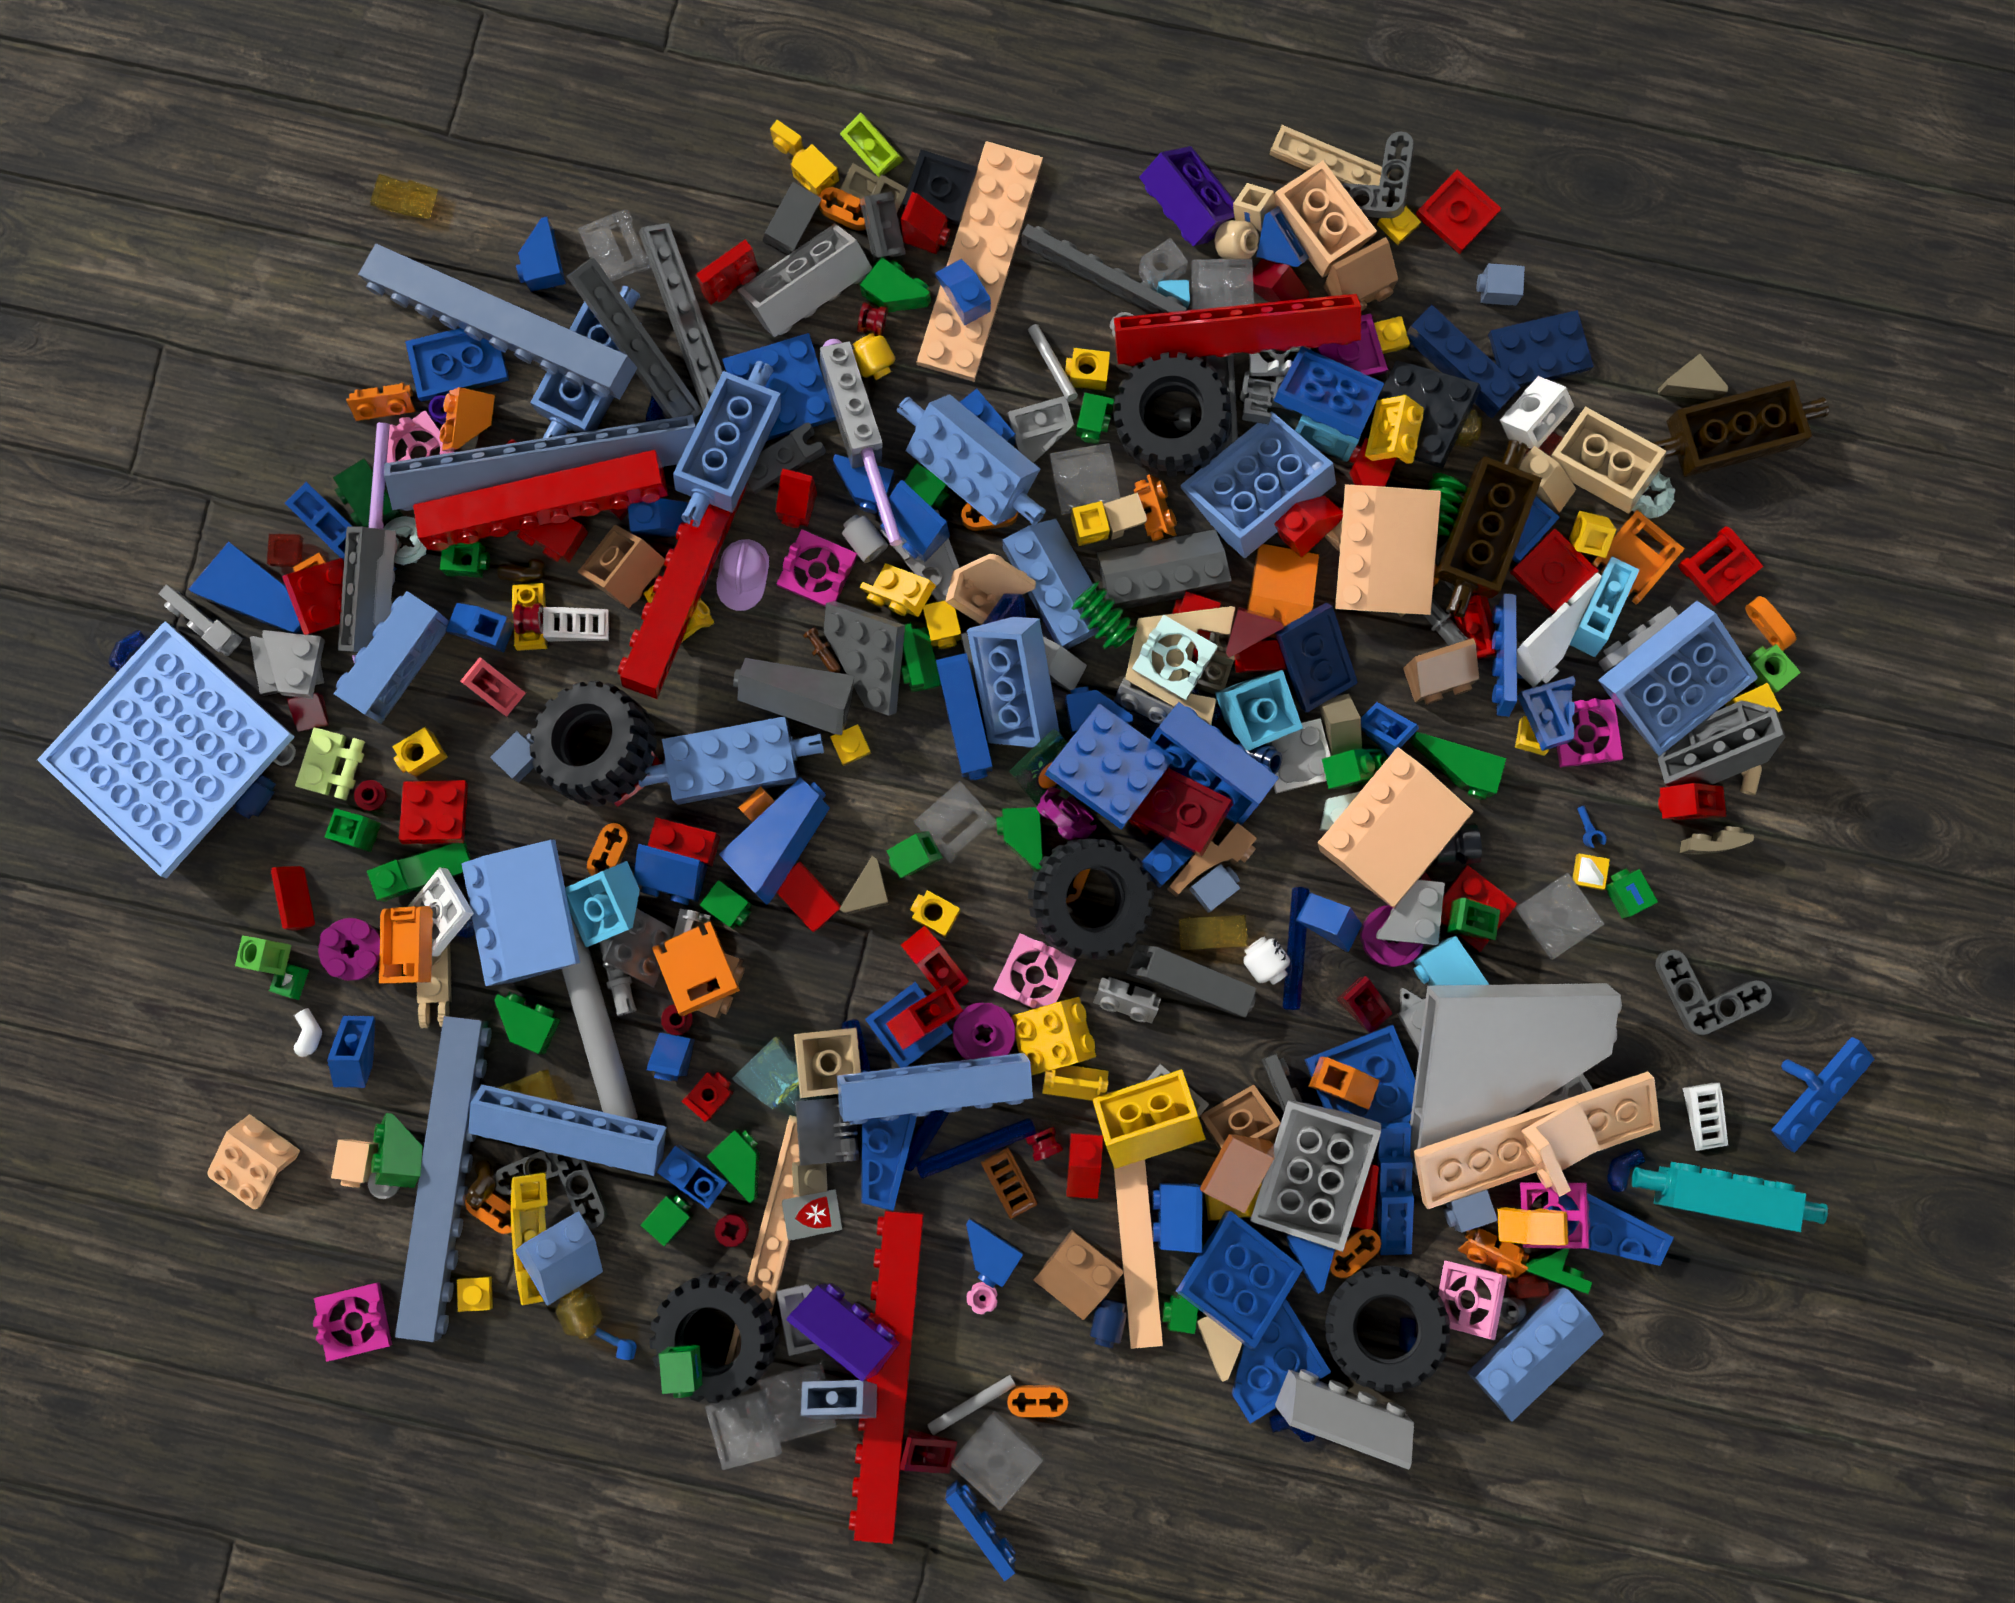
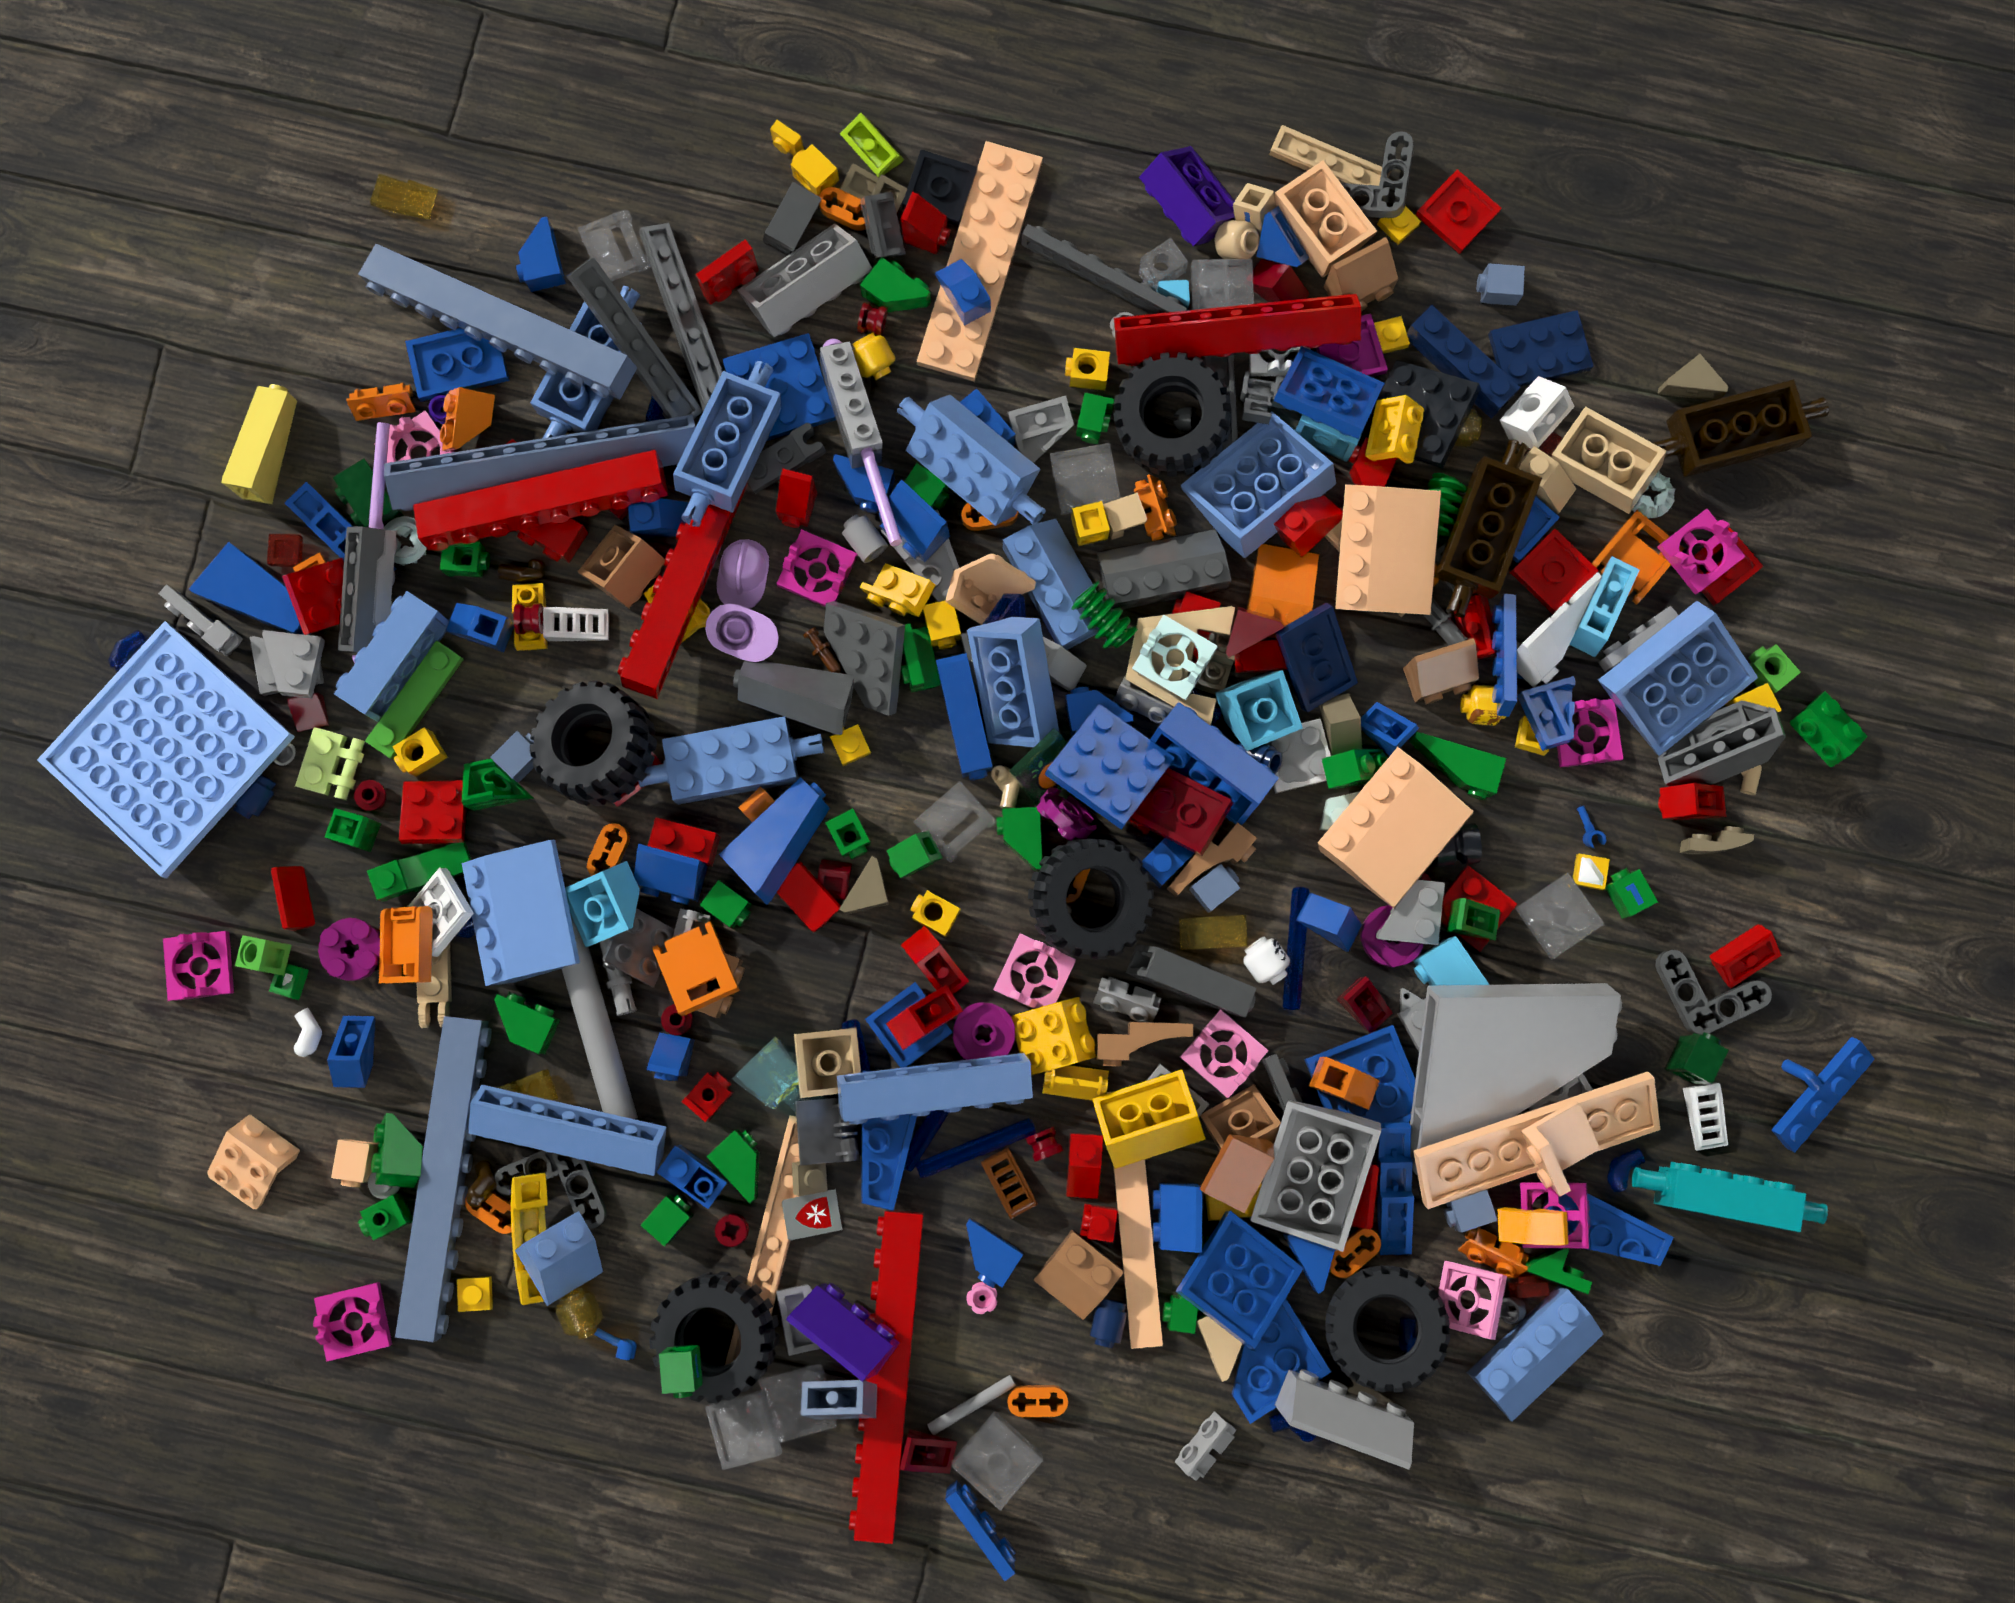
coral slope [460,657,526,717] -> none
light grey bar [1028,324,1078,402] -> none
yellow brick [1569,511,1617,558] -> none
orange beam [1745,596,1796,651] -> none
none -> dark pink piece [163,931,234,1001]
none -> light yellow slope [221,384,297,504]
none -> green brick [358,1193,413,1241]
none -> bright green plate [365,640,464,760]
none -> green slope [461,758,534,811]
none -> lavender piece [705,603,779,662]
none -> dark red slope [818,859,852,900]
none -> green brick [825,808,871,860]
none -> tan arm [991,765,1020,809]
none -> red brick [1080,1203,1118,1242]
none -> medium nougat slope [1096,1022,1193,1067]
none -> light grey hinge [1175,1411,1236,1481]
none -> bright pink piece [1180,1010,1269,1098]
none -> yellow head [1460,685,1506,726]
none -> dark pink piece [1657,509,1746,595]
none -> dark green brick [1664,1032,1729,1084]
none -> red slope [1709,924,1782,989]
none -> green bracket [1790,691,1867,767]

